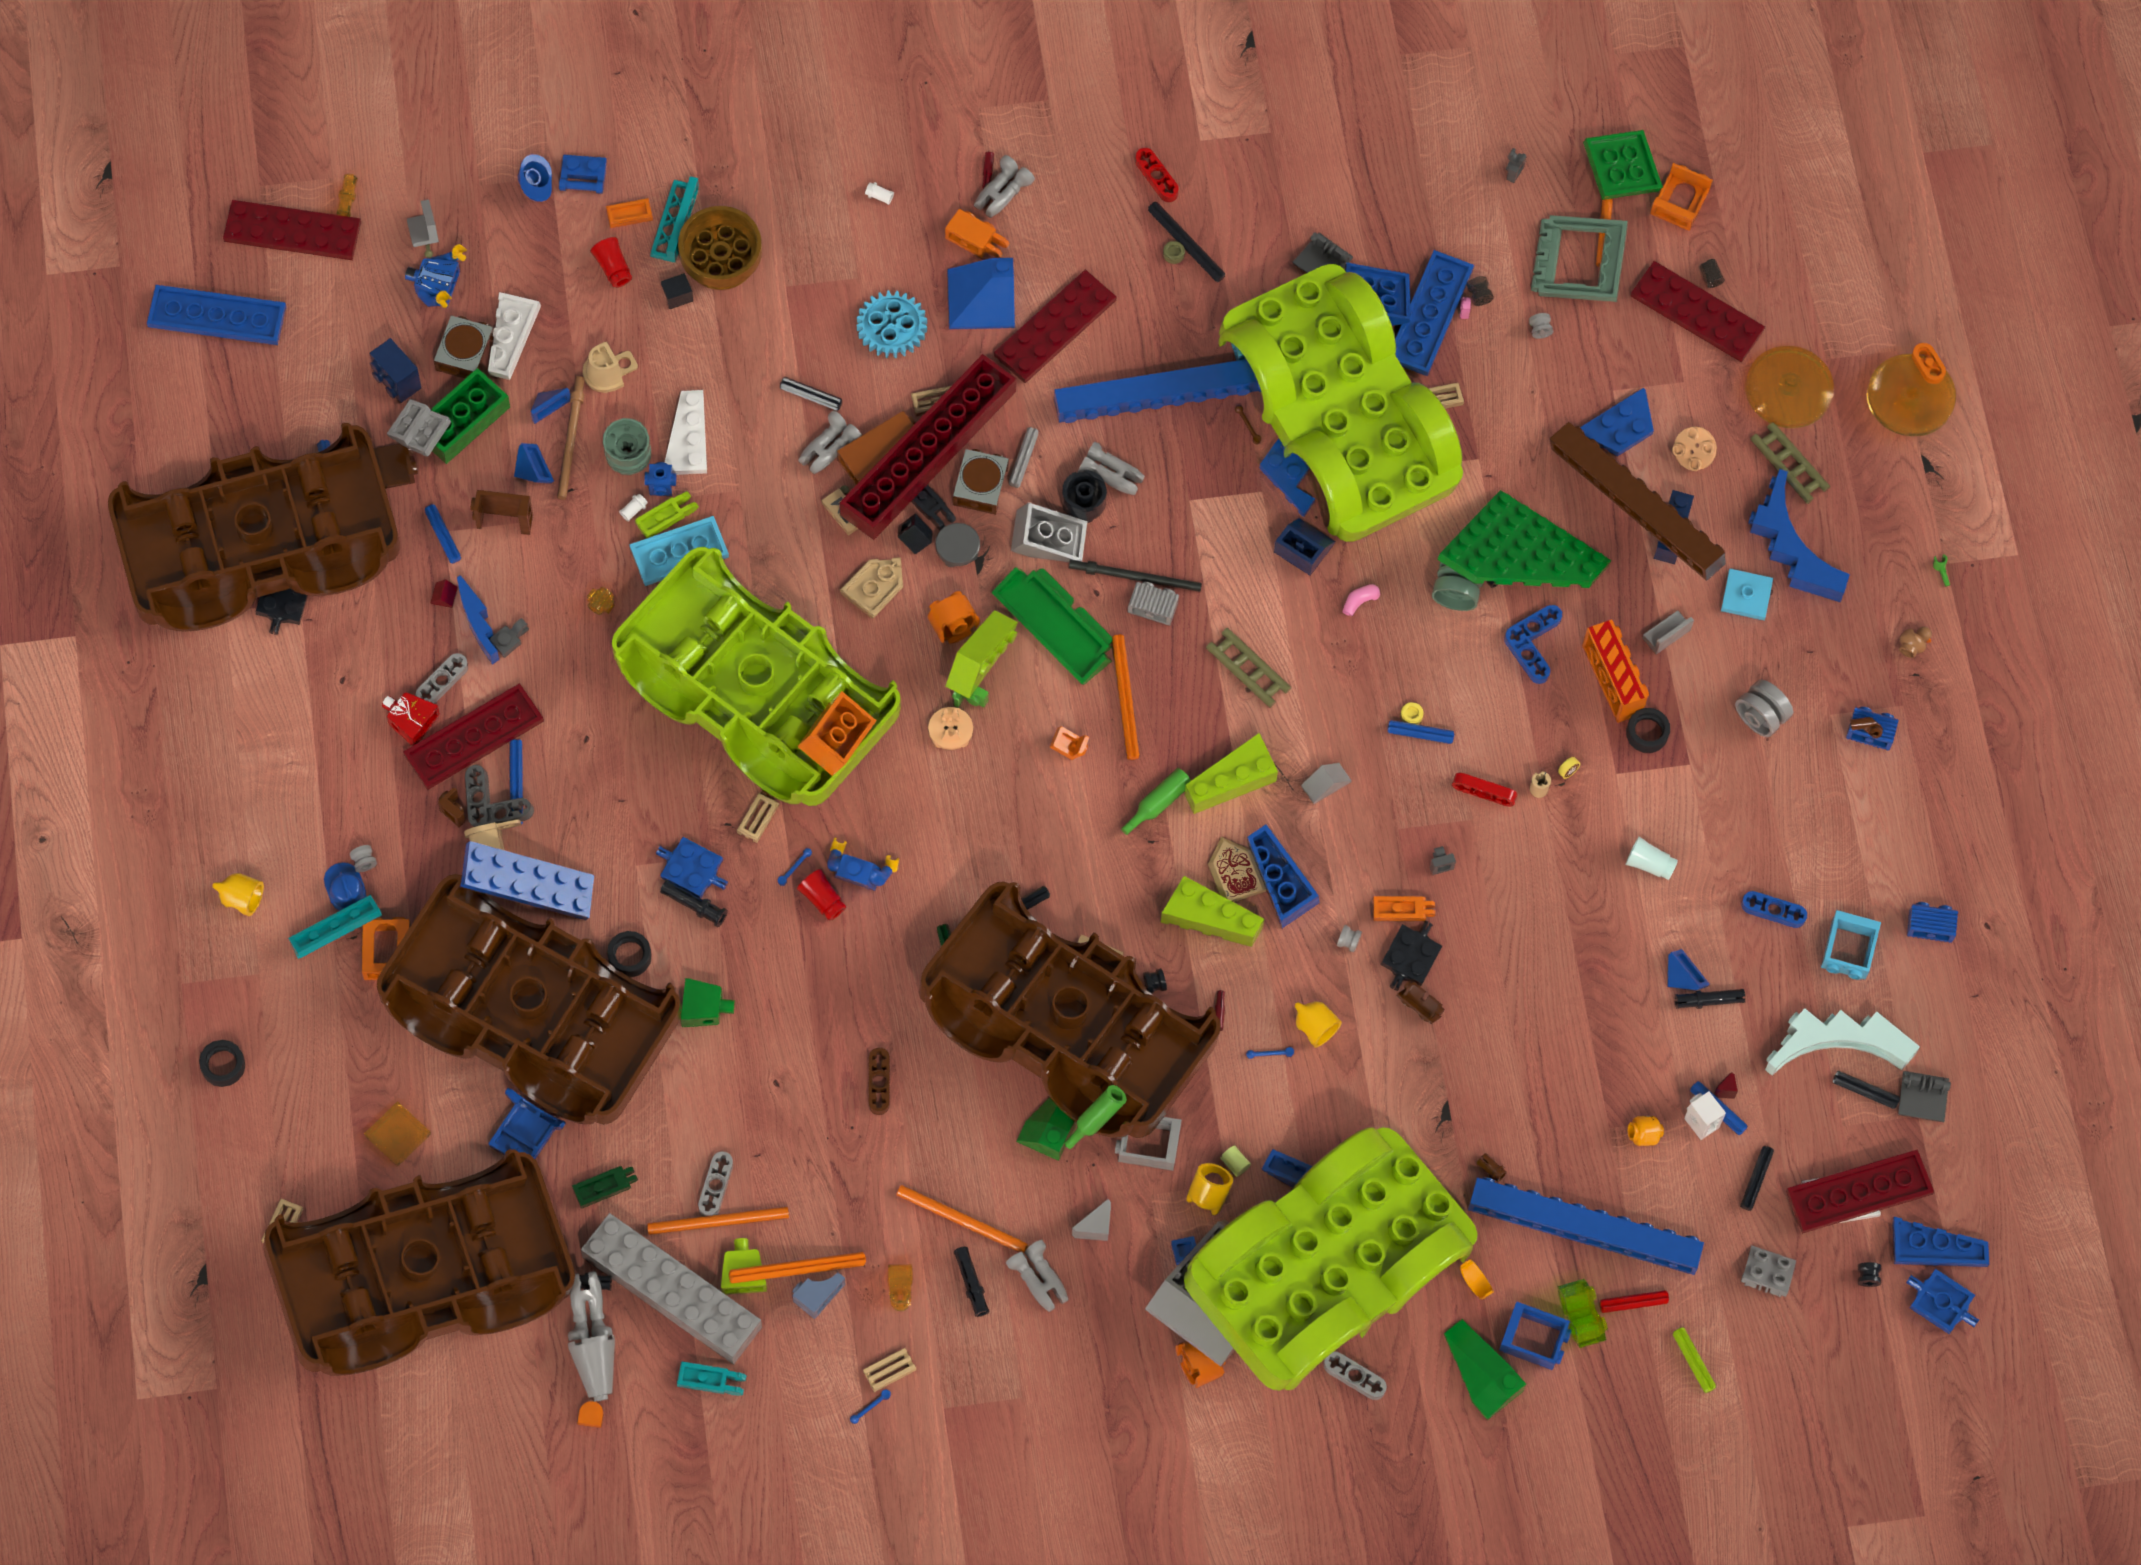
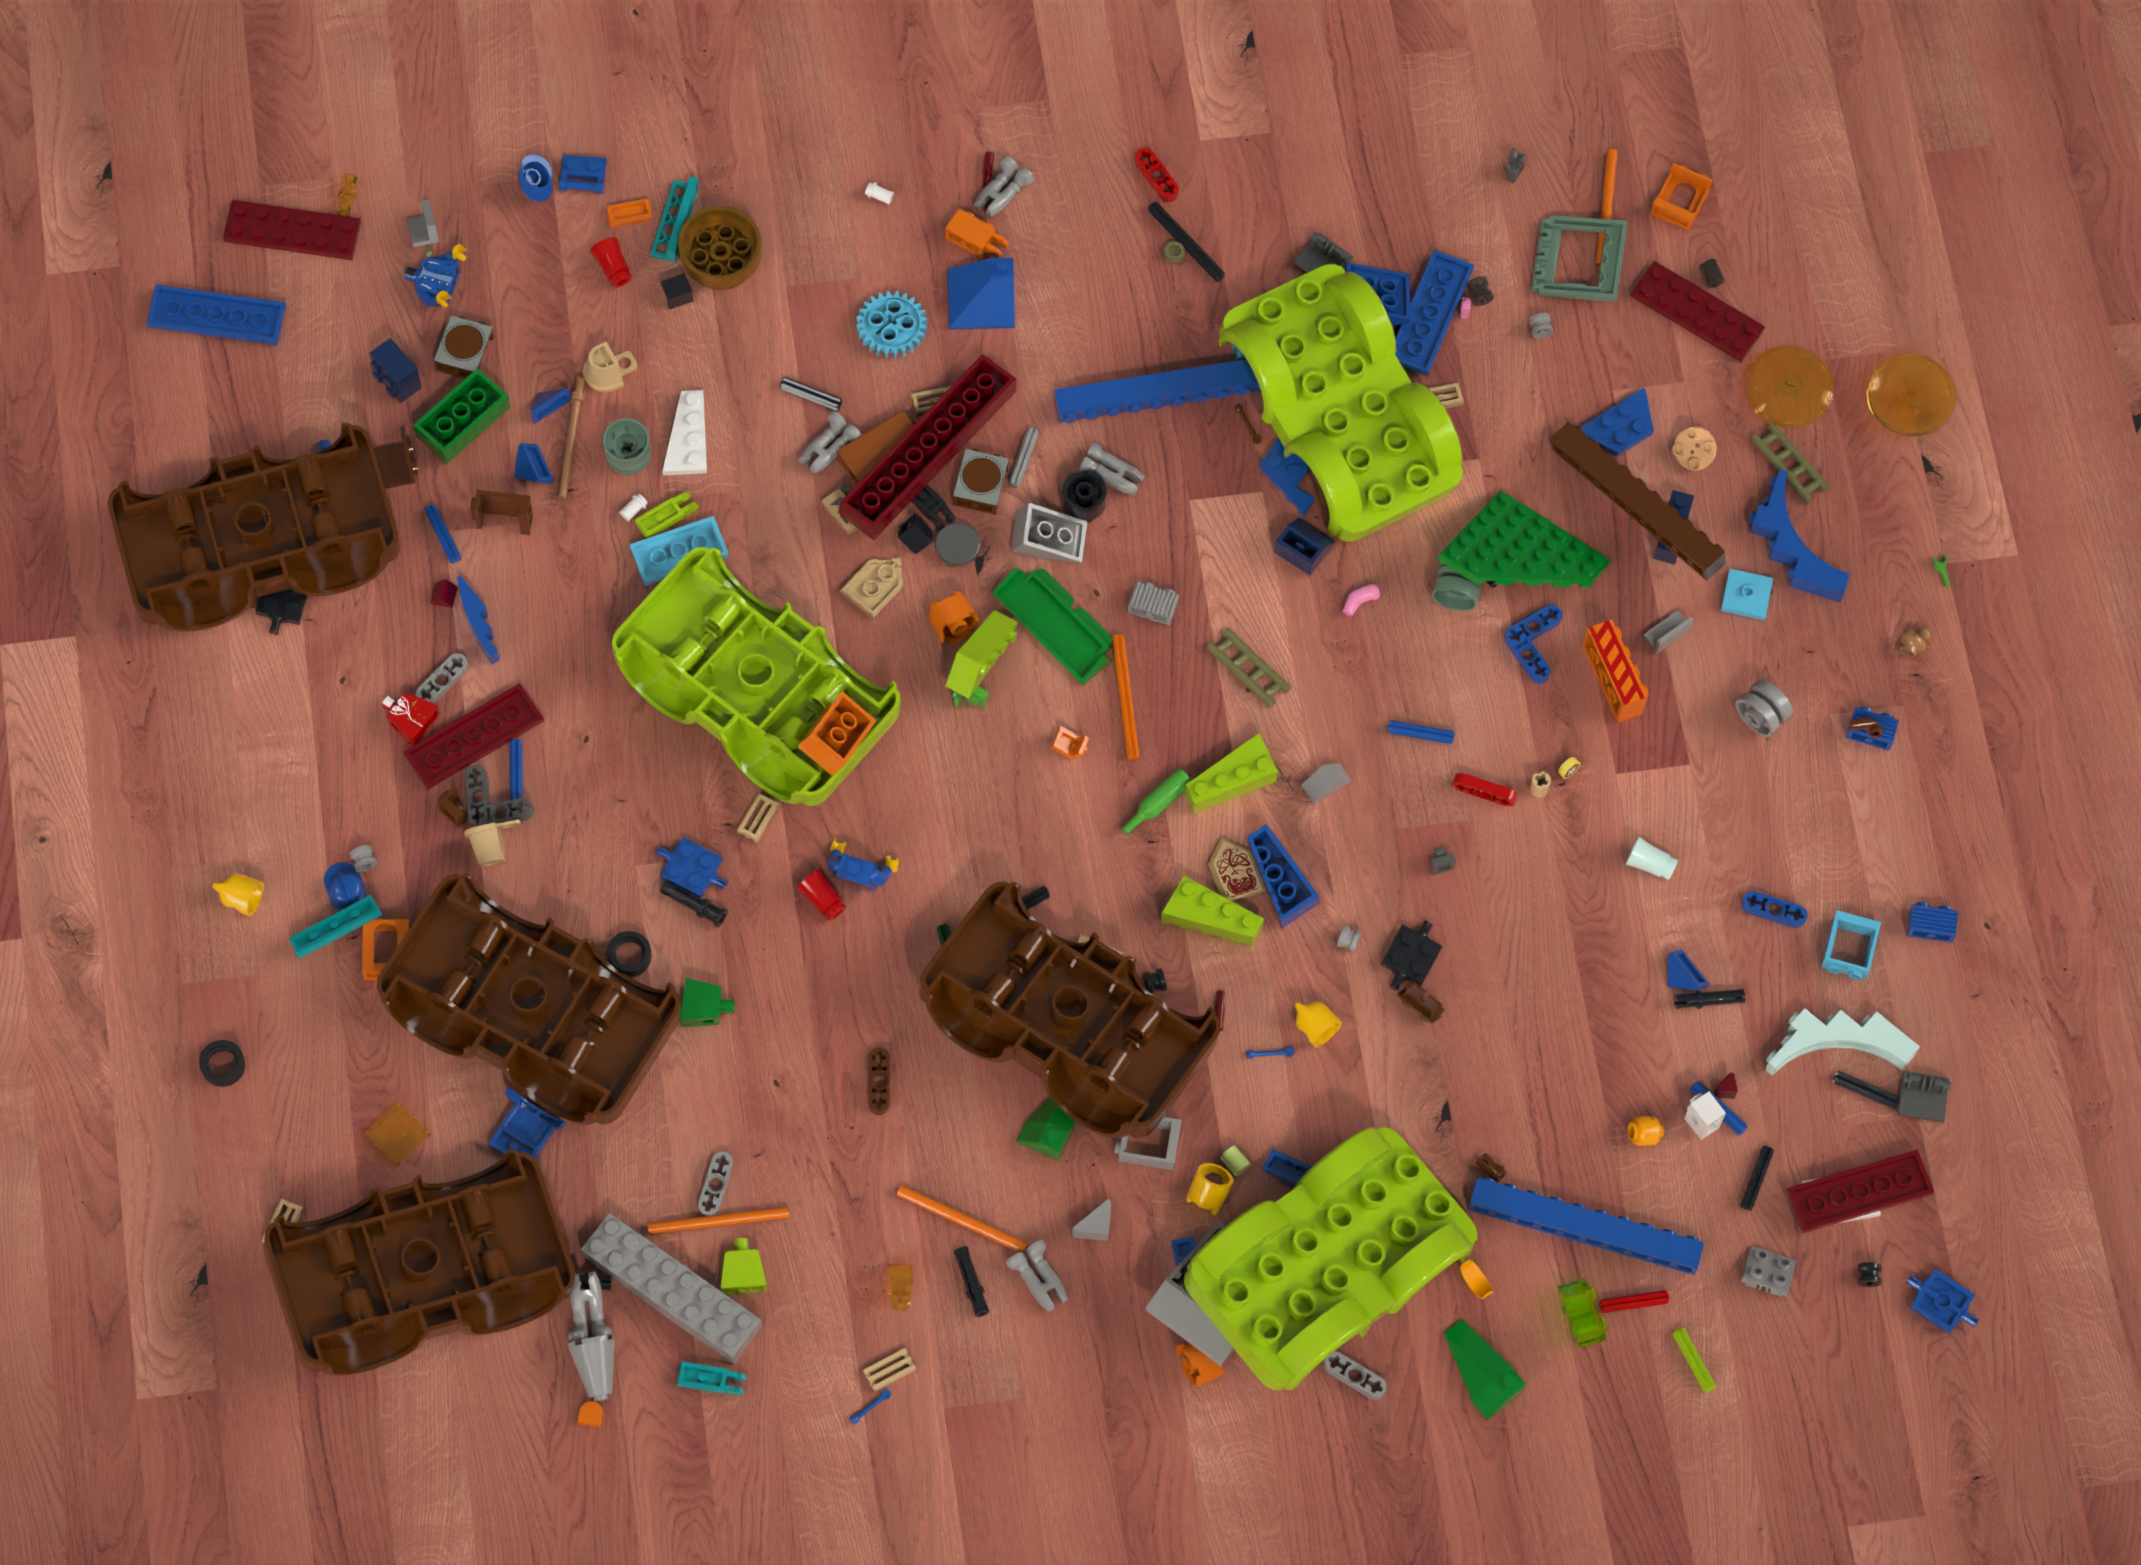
light grey slope [387,399,451,457] -> none
plate [461,841,594,920] -> none
white wing [488,292,541,380] -> none
dark grey plate [489,618,529,658] -> none
dark green hinge [572,1166,638,1209] -> none
clear yellow gear [587,587,615,615] -> none
blue brick [645,462,677,496] -> none
orange axle [729,1252,866,1283] -> none
blue hinge [778,848,812,886] -> none
sand blue arch [792,1272,845,1319] -> none
light nougat plate [928,707,973,750] -> none
dark red plate [994,269,1117,383] -> none
bright green piece [1065,1085,1127,1149] -> none
pearl dark grey bar [1069,560,1202,592] -> none
orange hinge [1373,896,1435,921] -> none
light yellow tile [1400,702,1424,724] -> none
blue window [1499,1301,1572,1370] -> none
green plate [1583,130,1663,200] -> none
black tyre [1626,708,1670,753] -> none
blue wing [1892,1217,1989,1267] -> none
orange plate [1912,343,1946,384] -> none

